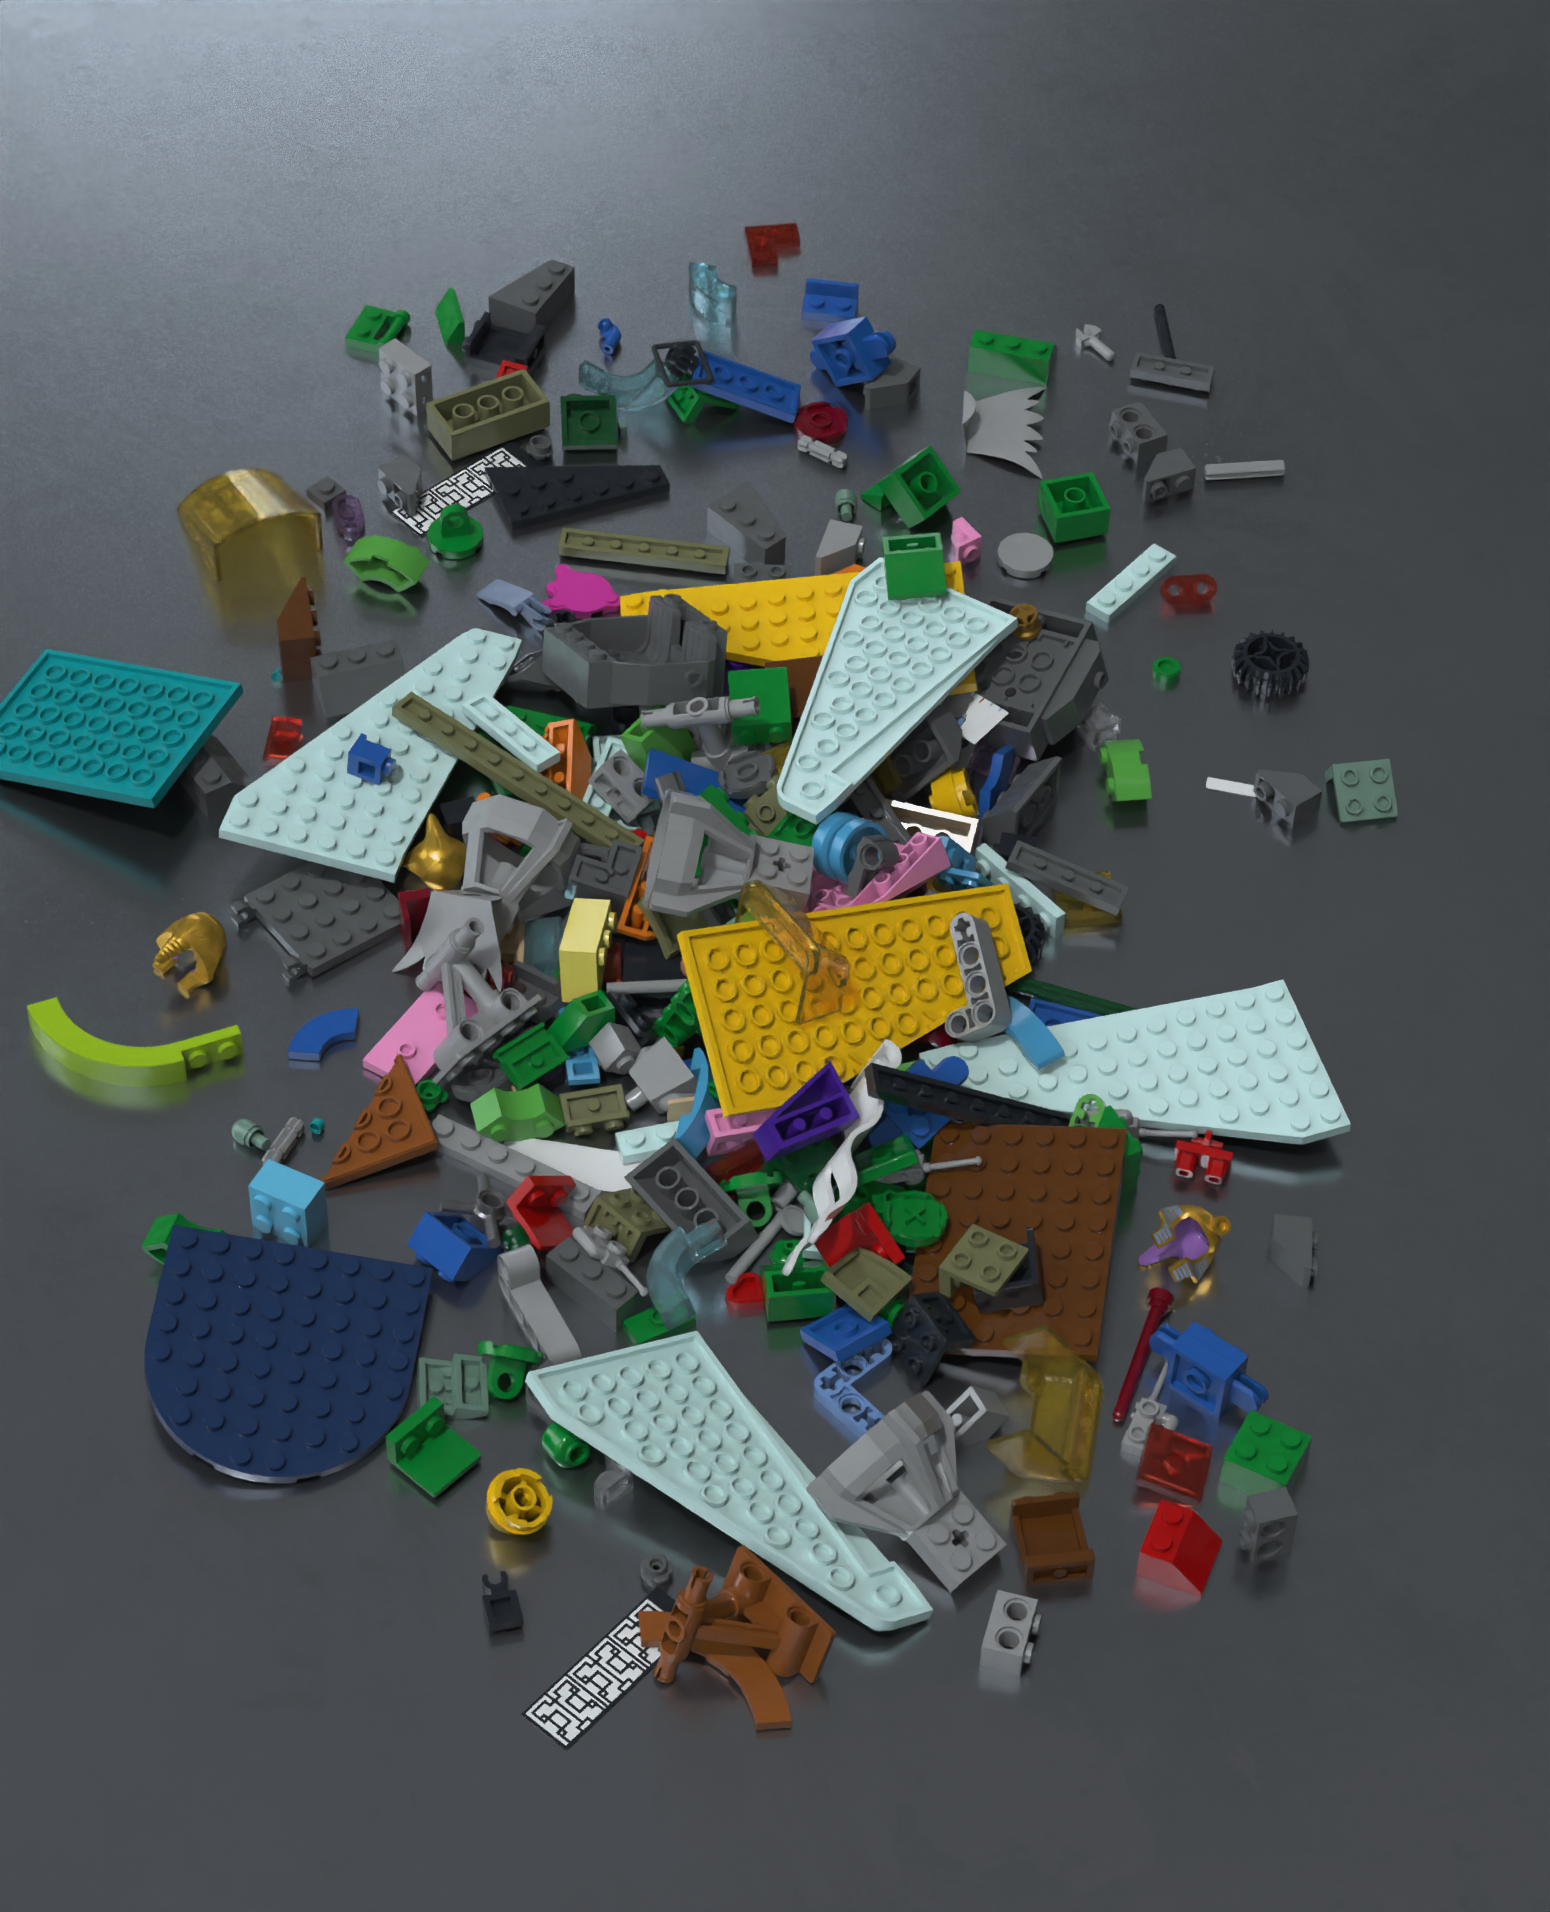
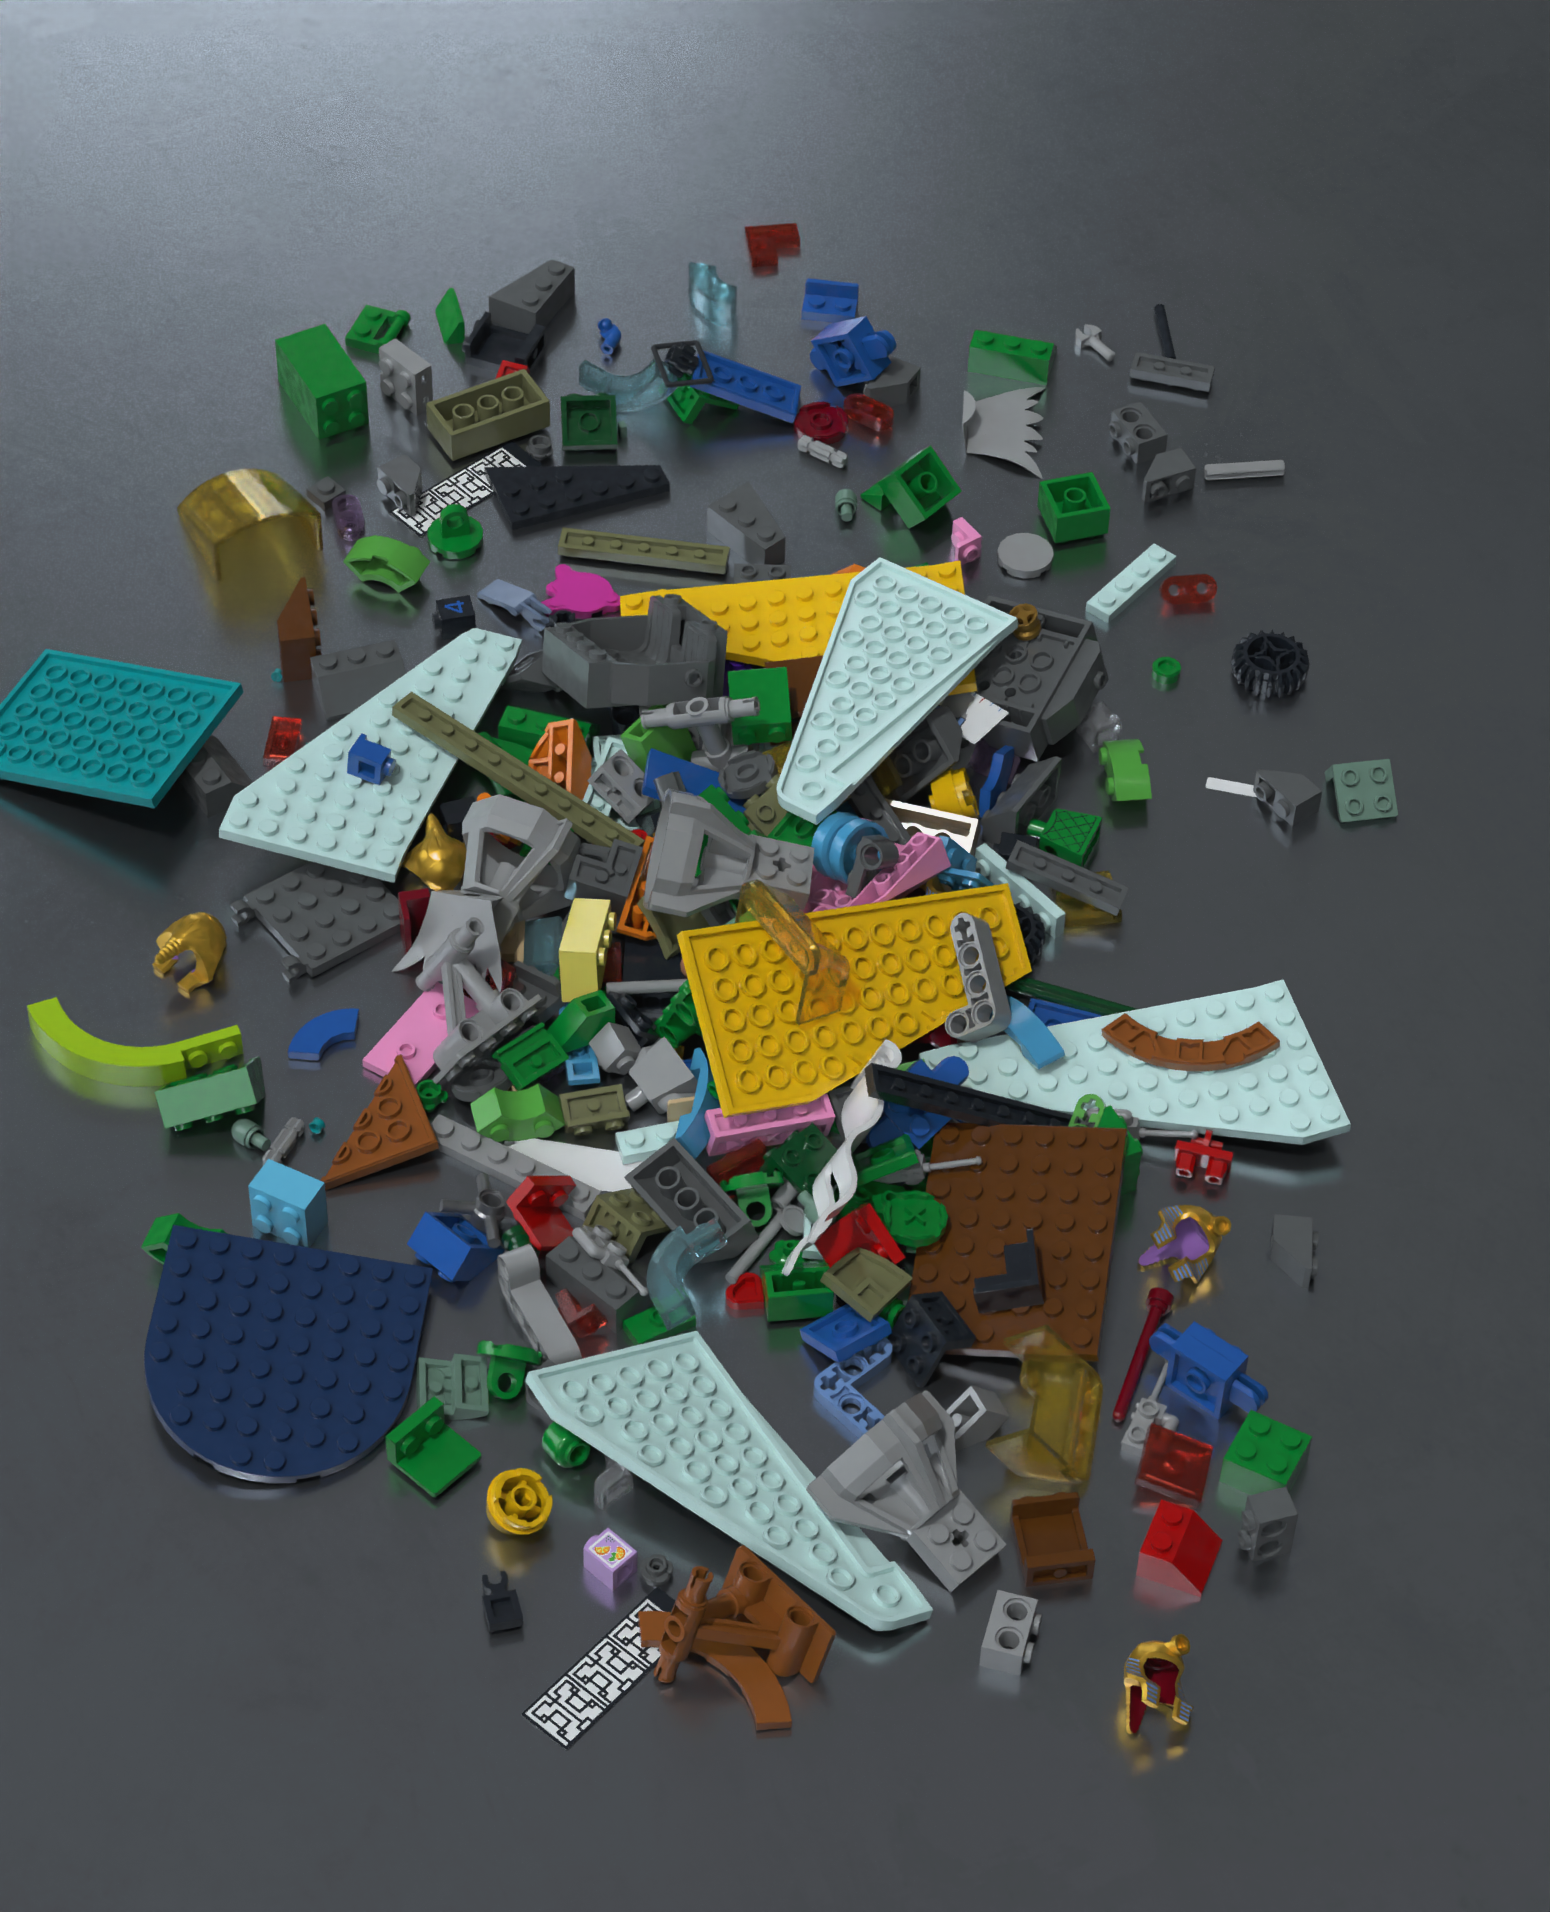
light aqua plate [462,691,560,773] -> none
dark purple wedge [752,1061,860,1162] -> none
light grey slope [815,519,866,576] -> none
green slope [882,532,947,600] -> none
olive bracket [939,1224,1029,1298] -> none
none -> green wedge [154,1056,266,1131]
none -> green brick [275,324,369,440]
none -> black brick [432,595,476,640]
none -> clear red bracket [555,1288,608,1338]
none -> lavender brick [583,1528,637,1591]
none -> clear red plate [843,394,894,431]
none -> green torso [1027,809,1102,868]
none -> dark orange tile [1102,1013,1280,1071]
none -> piece [1124,1634,1194,1733]

